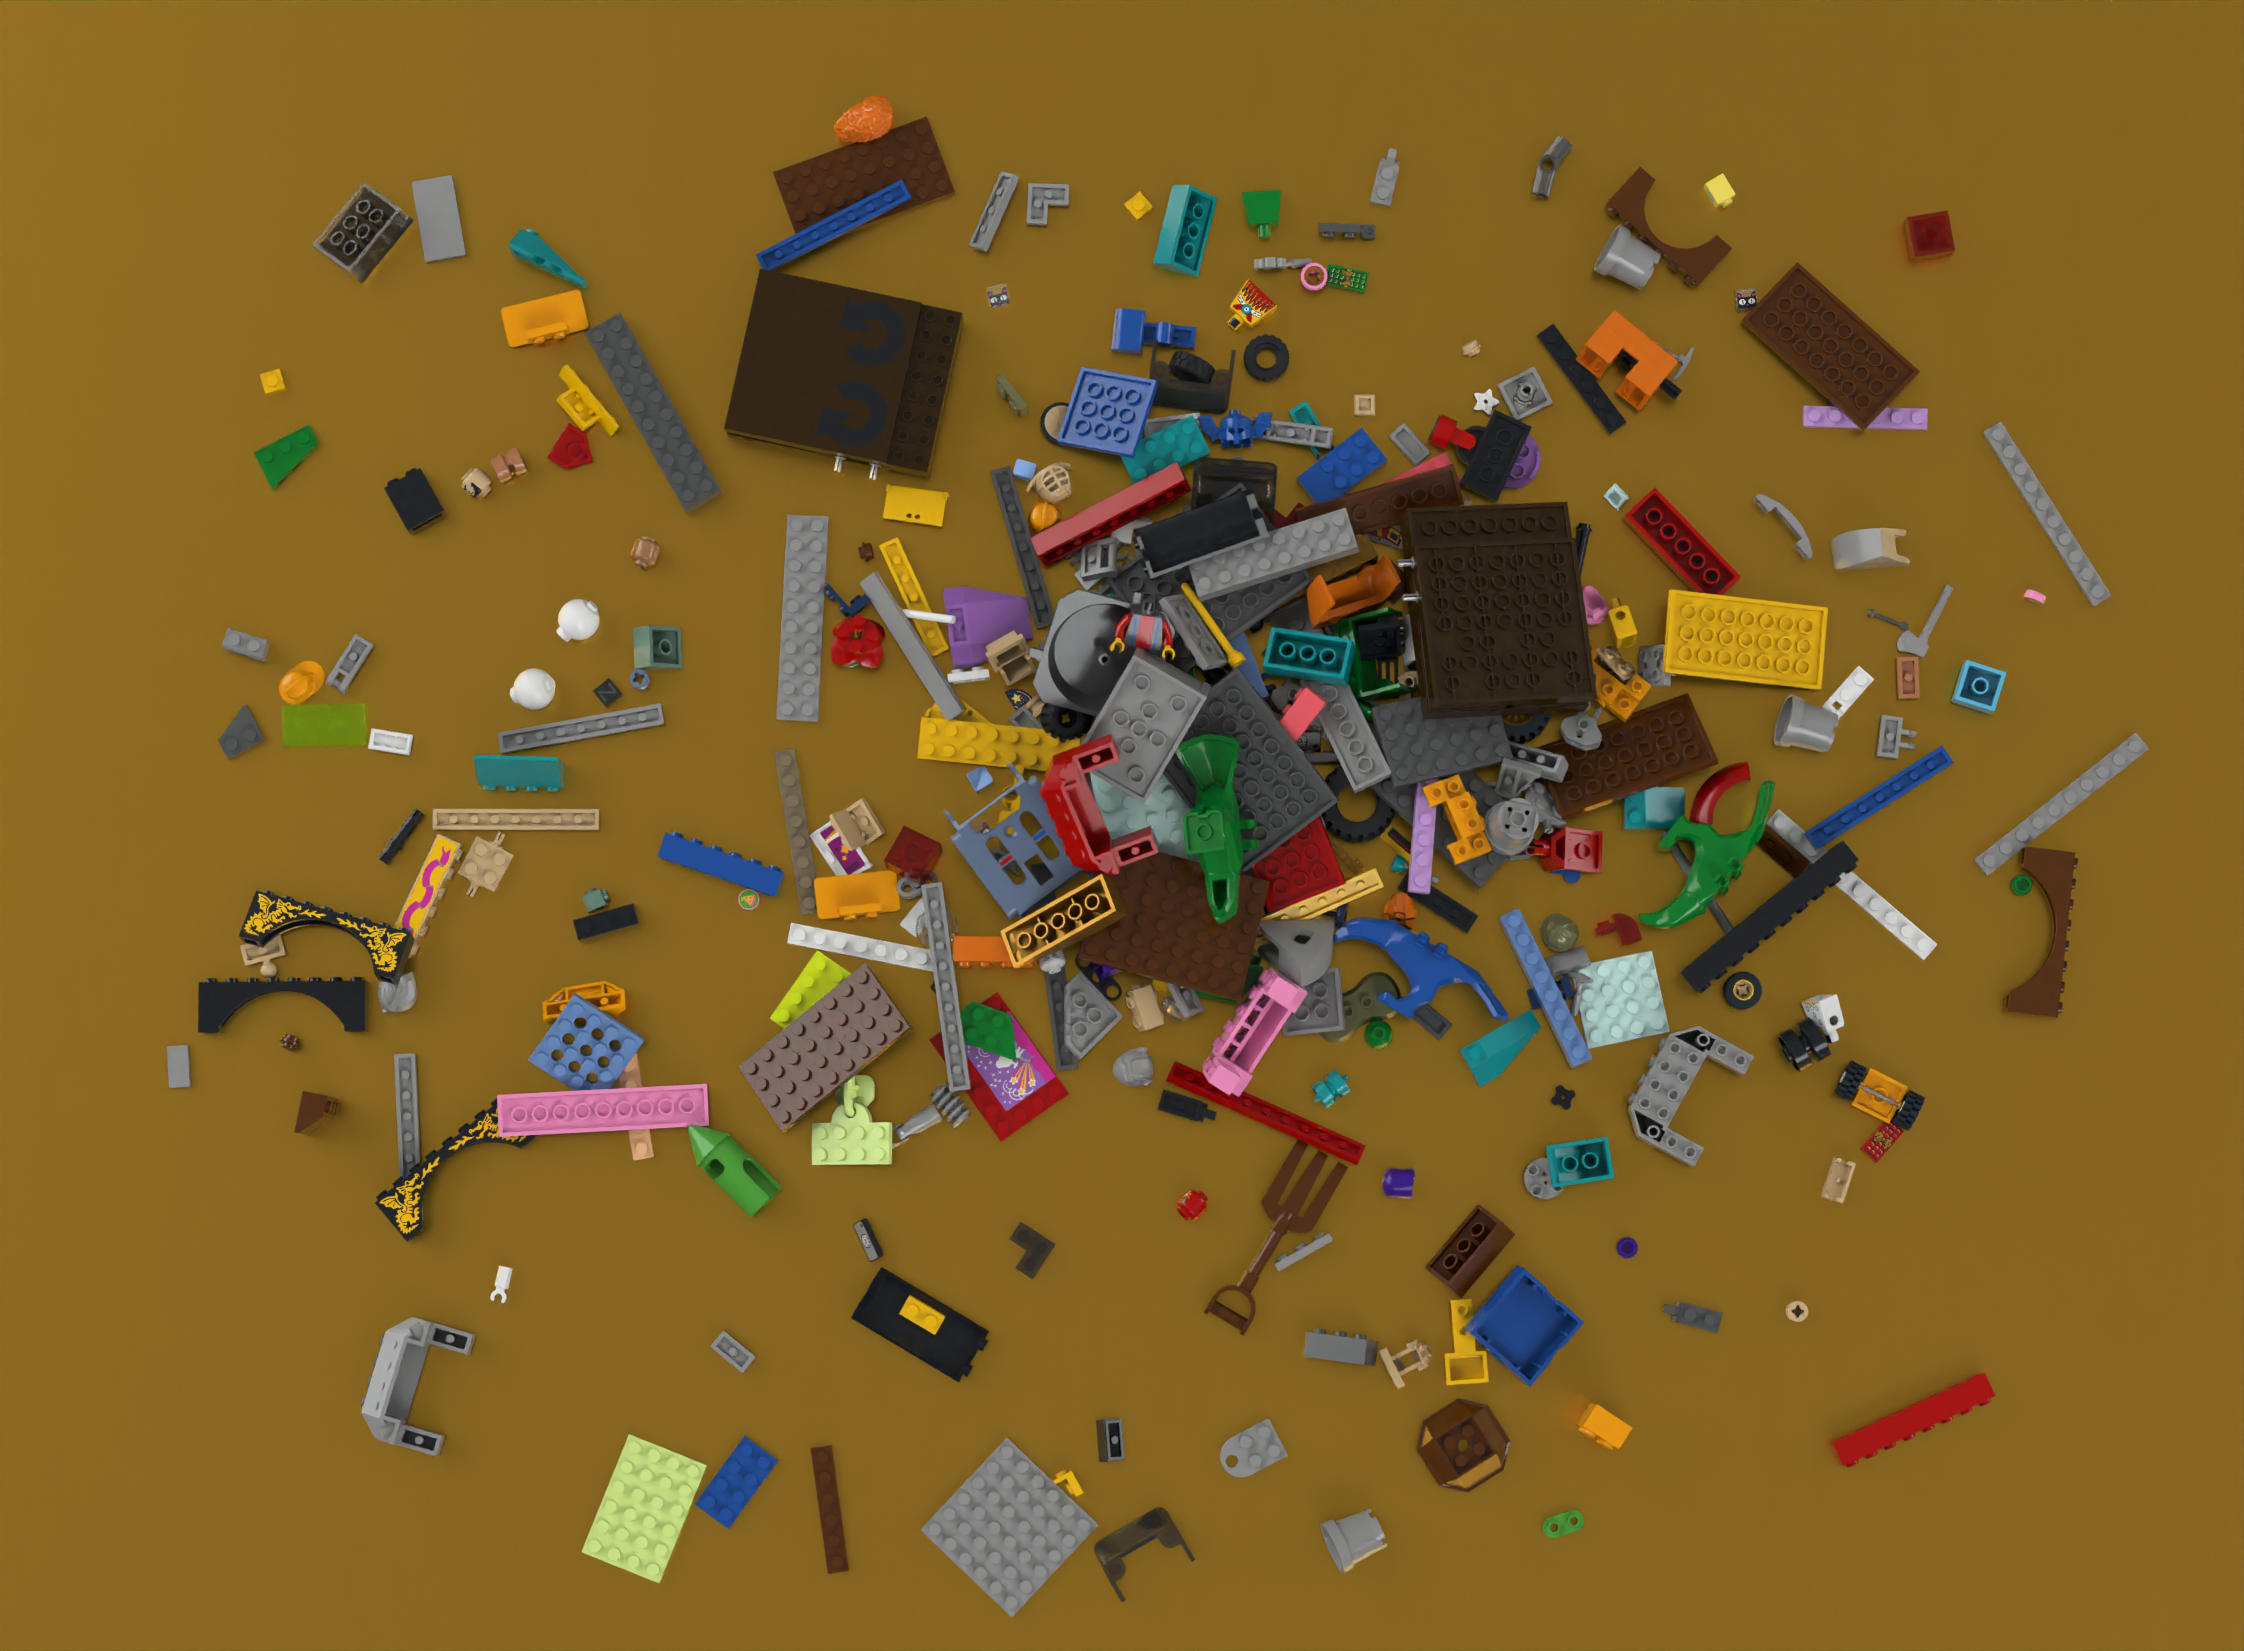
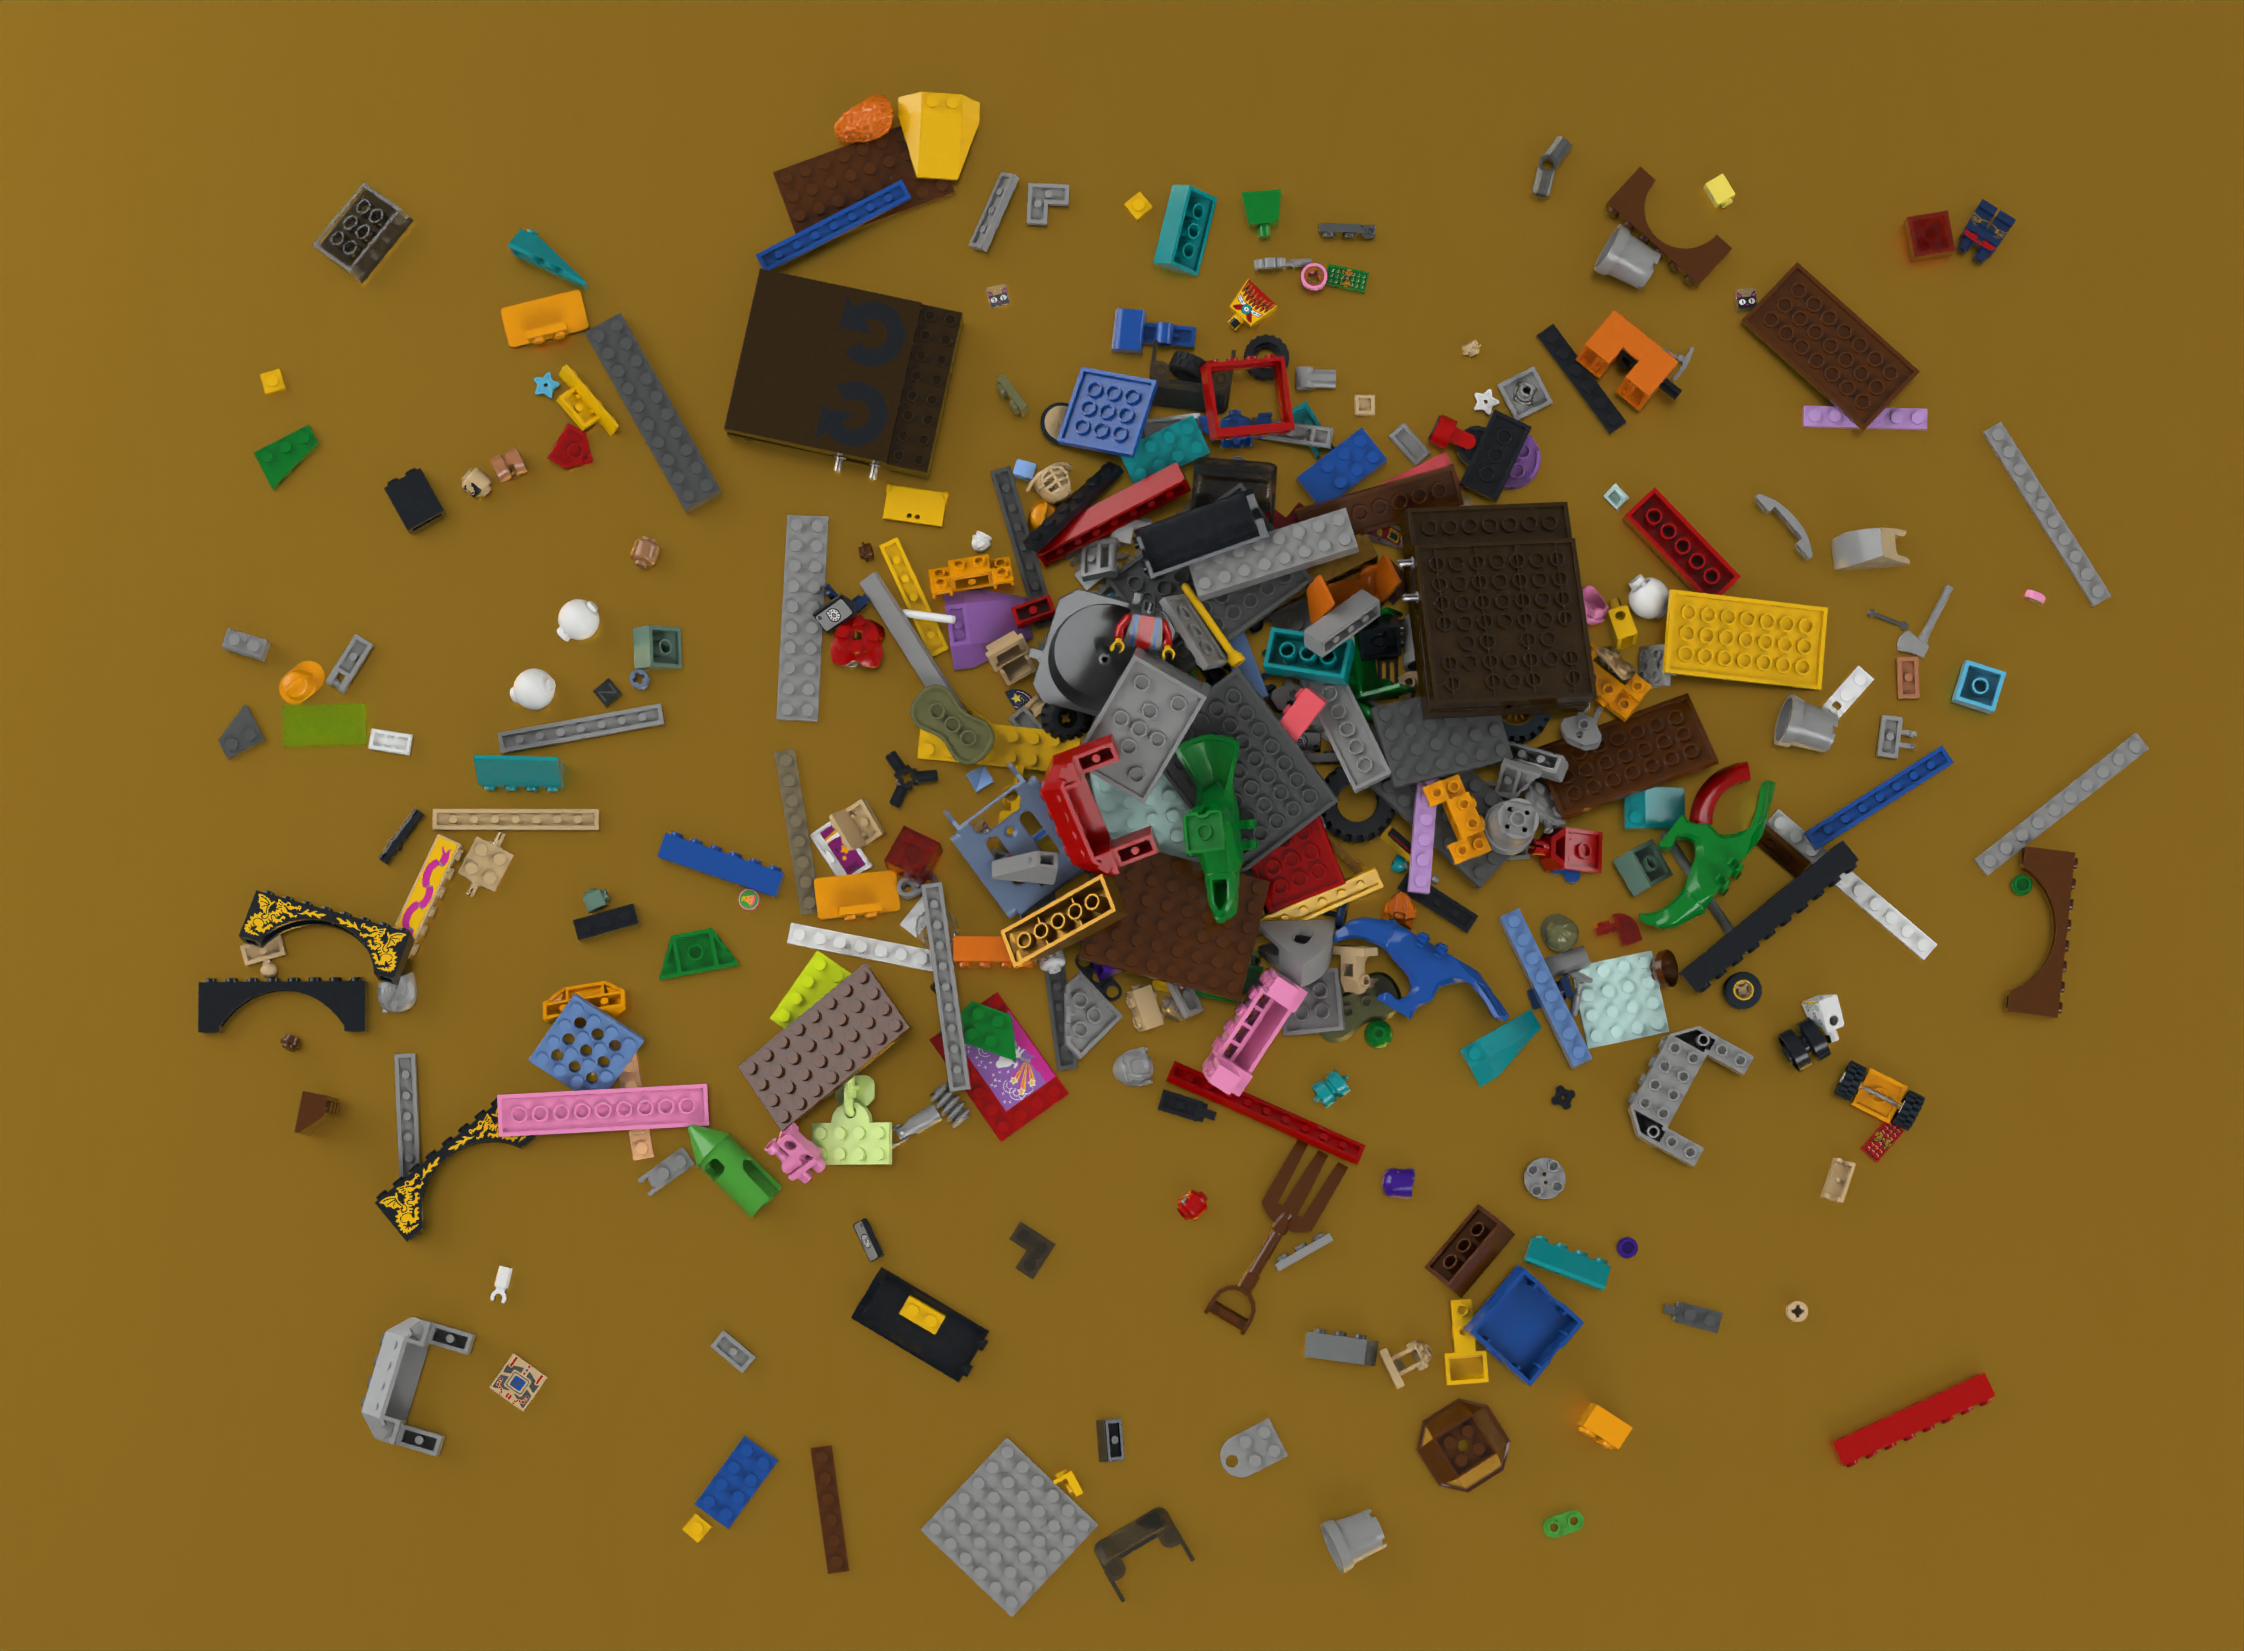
light grey tile [167,1045,191,1088] -> none
light grey tile [411,175,467,263] -> none
yellowish green plate [582,1434,707,1583] -> none
white plate [947,666,990,685] -> none
light grey hinge [1370,148,1399,207] -> none
dark grey tile [1412,1003,1453,1041] -> none
teal slope [1546,1137,1614,1188] -> none
black axle [1575,523,1592,577] -> none
none -> tile [489,1353,548,1412]
none -> medium azure plate [534,372,560,398]
none -> light grey hinge [638,1147,695,1197]
none -> green wing [659,928,739,981]
none -> yellow plate [682,1513,712,1543]
none -> bright pink hips [764,1122,826,1184]
none -> slope [813,594,856,633]
none -> black bush [886,751,938,808]
none -> yellow wedge [898,92,980,181]
none -> olive plate [910,684,995,765]
none -> light orange bracket [928,554,1014,599]
none -> white plate [971,531,992,552]
none -> light grey slope [992,851,1058,885]
none -> red brick [1011,594,1055,629]
none -> black plate [1023,461,1124,553]
none -> red window [1200,354,1295,441]
none -> light grey piece [1295,366,1336,390]
none -> light grey brick [1304,589,1381,658]
none -> tan tile [1333,945,1379,995]
none -> teal slope [1522,1235,1611,1290]
none -> sand green slope [1613,839,1673,896]
none -> white brick [1628,574,1669,619]
none -> reddish brown piece [1650,950,1678,988]
none -> dark blue hips [1957,199,2016,264]

